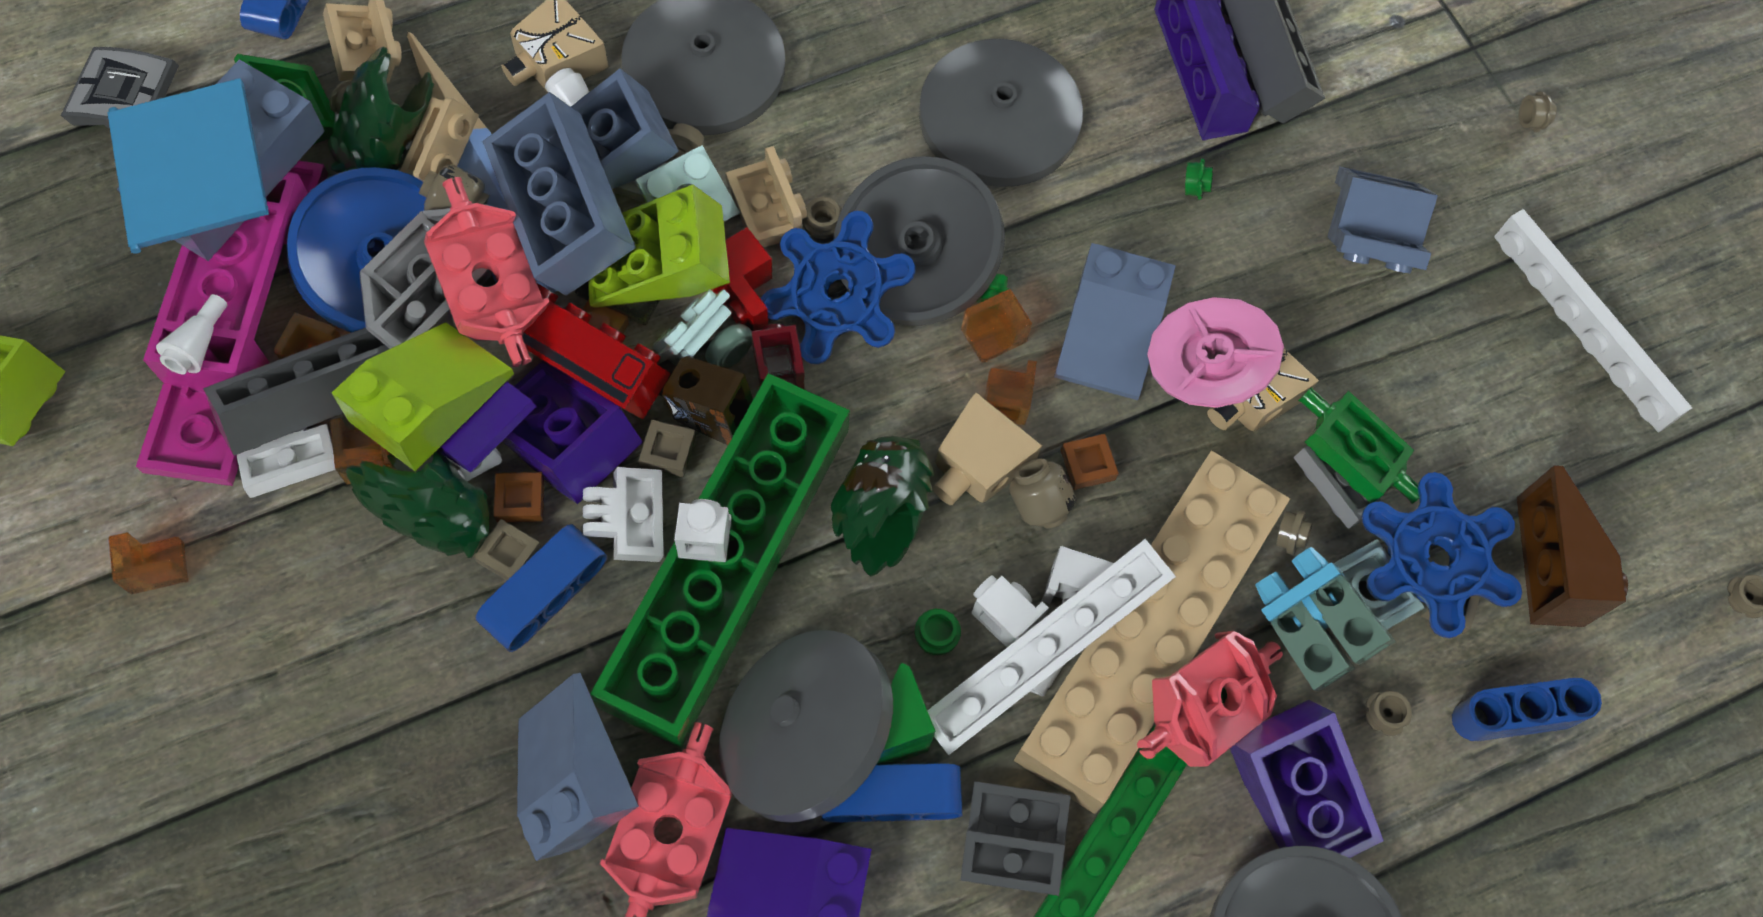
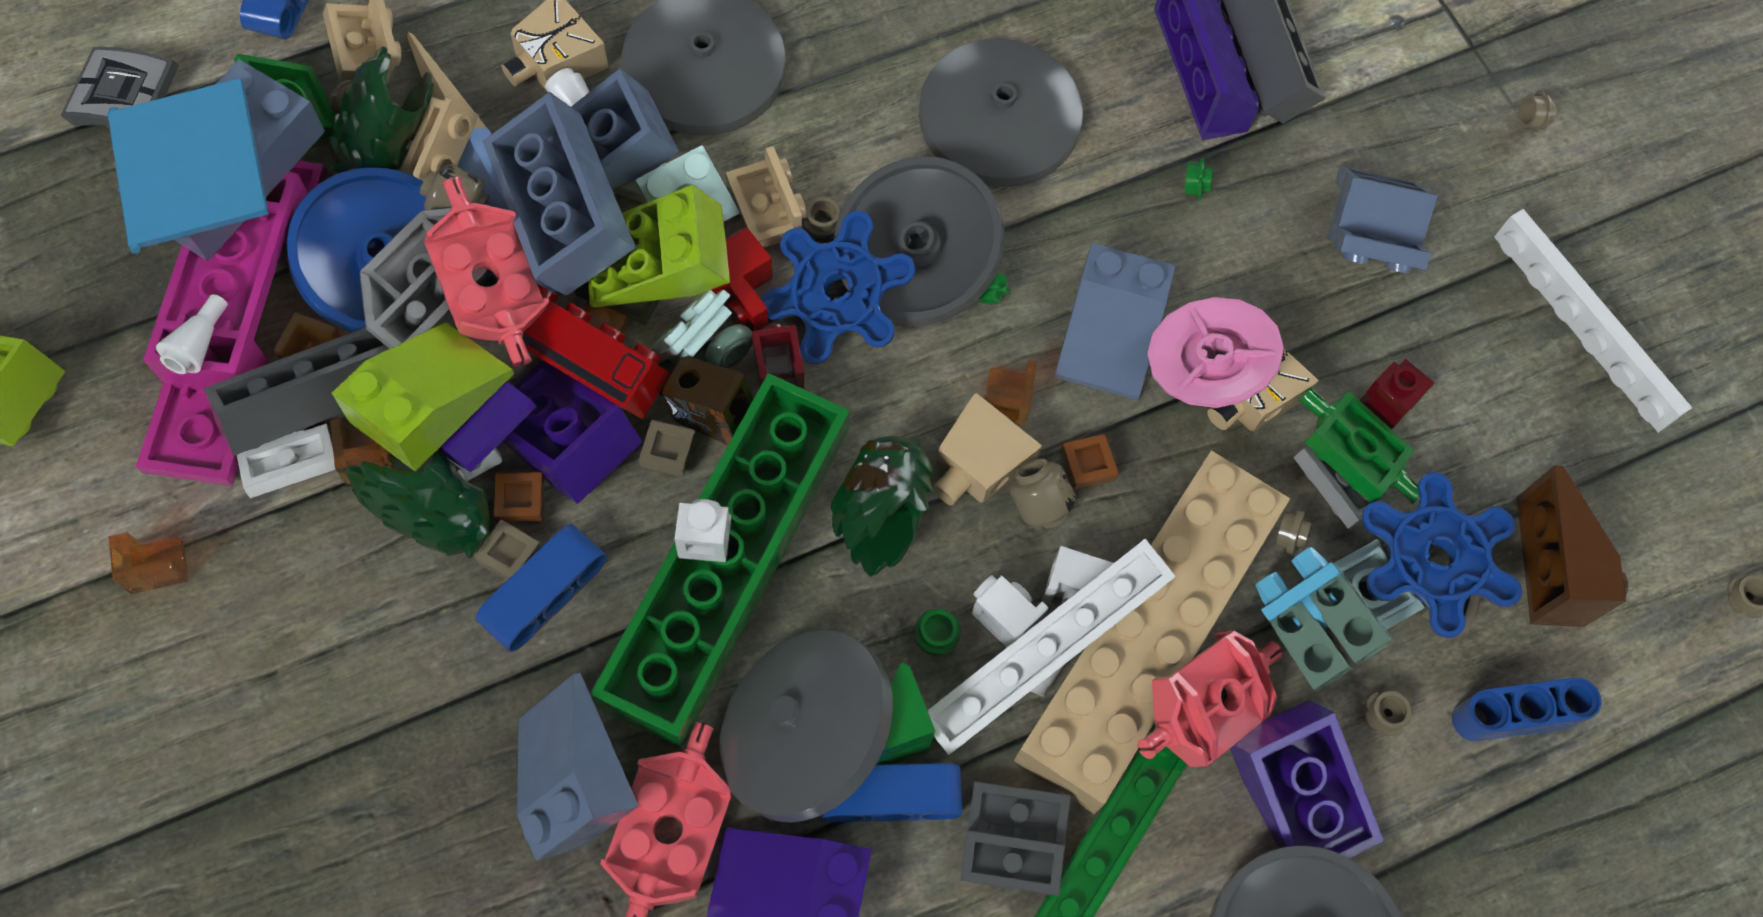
white hinge [583,467,664,562] -> none
dark tan plate [668,123,704,159] -> none
clear orange panel [961,289,1032,362] -> none
none -> dark red window [1360,358,1435,429]

